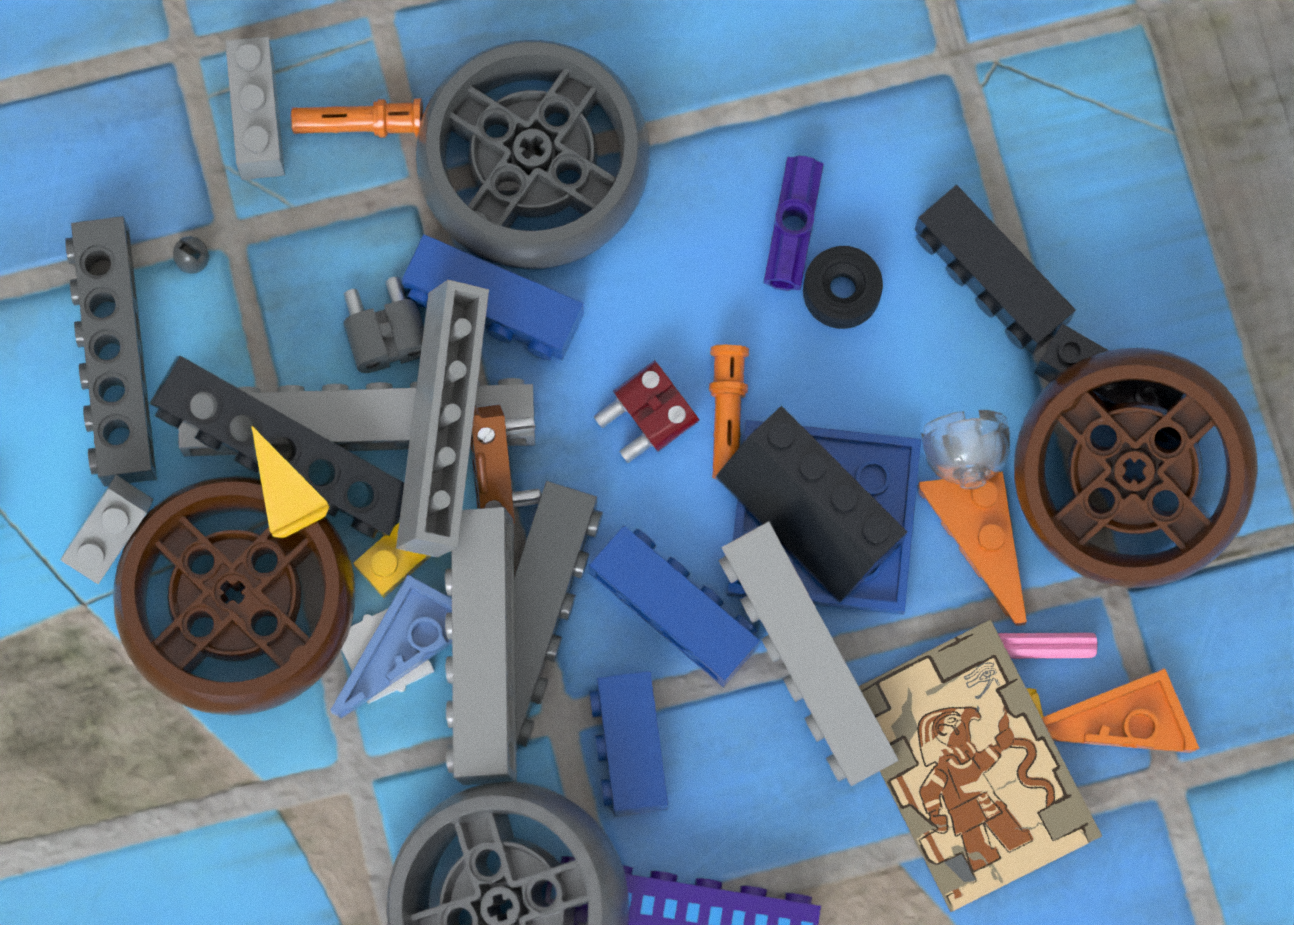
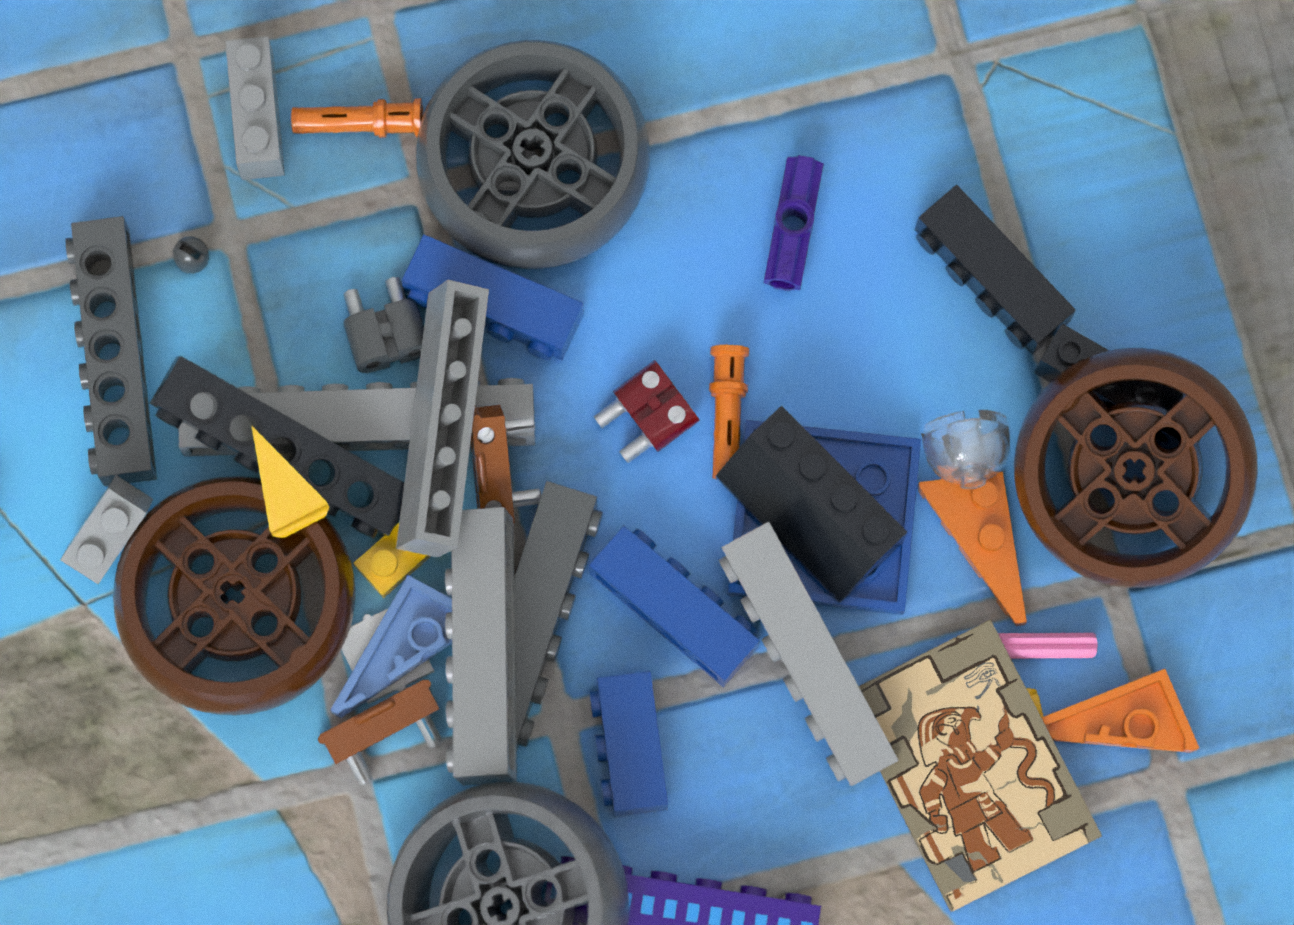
black tyre [803,246,883,329] -> none
none -> dark orange piece [318,679,443,785]

